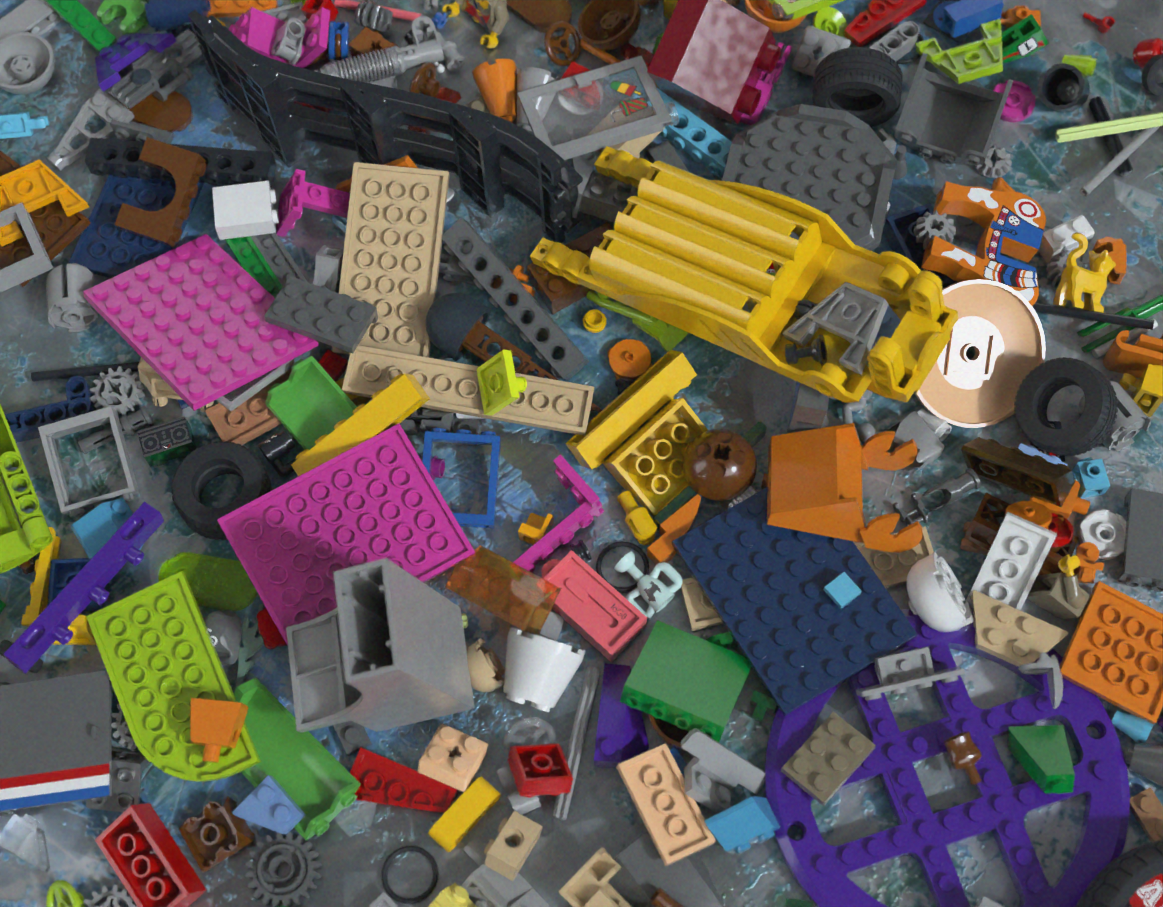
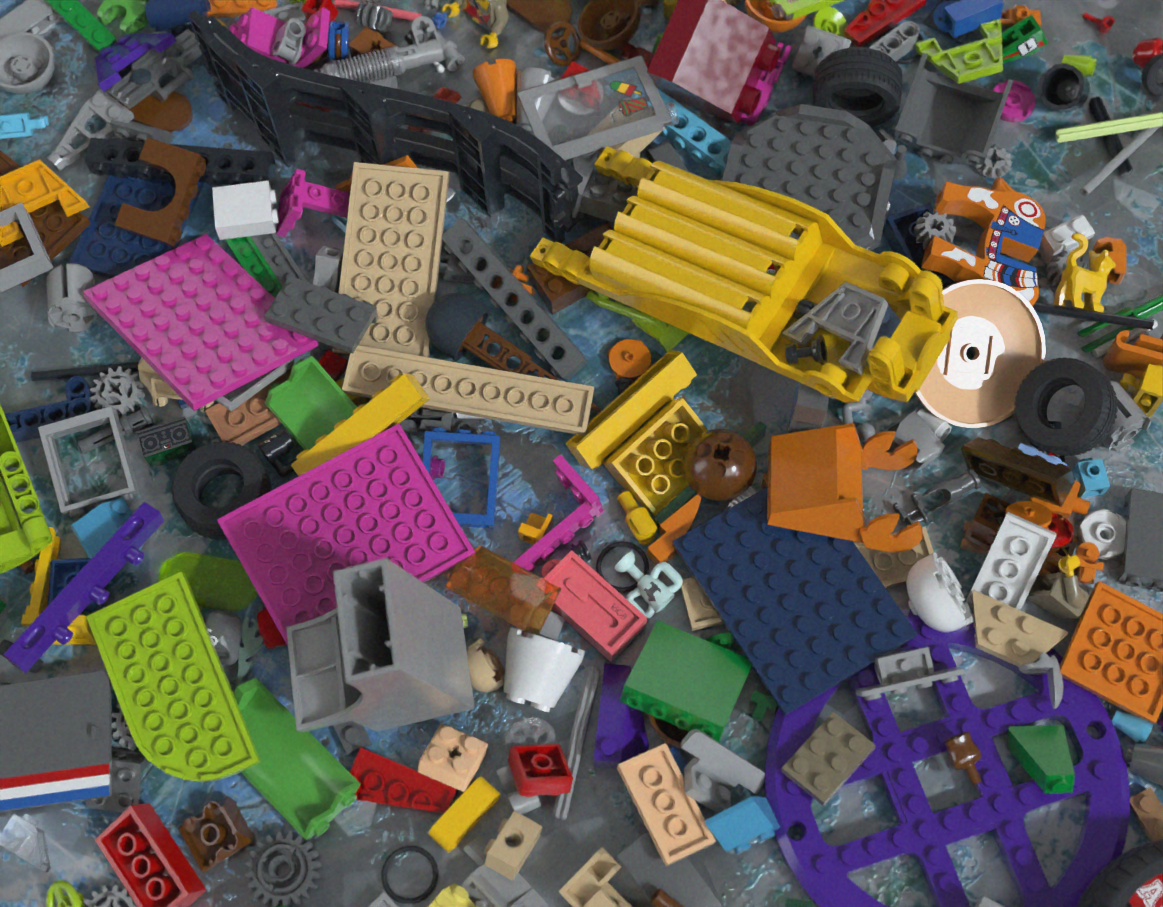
orange torso [191,698,249,763] -> none
medium blue wing [232,775,306,834] -> none
reddish brown piece [409,62,440,97] -> none
neon yellow tile [476,350,527,415] -> none
yellow plate [583,309,607,333] -> none
medium azure tile [824,572,862,609] -> none

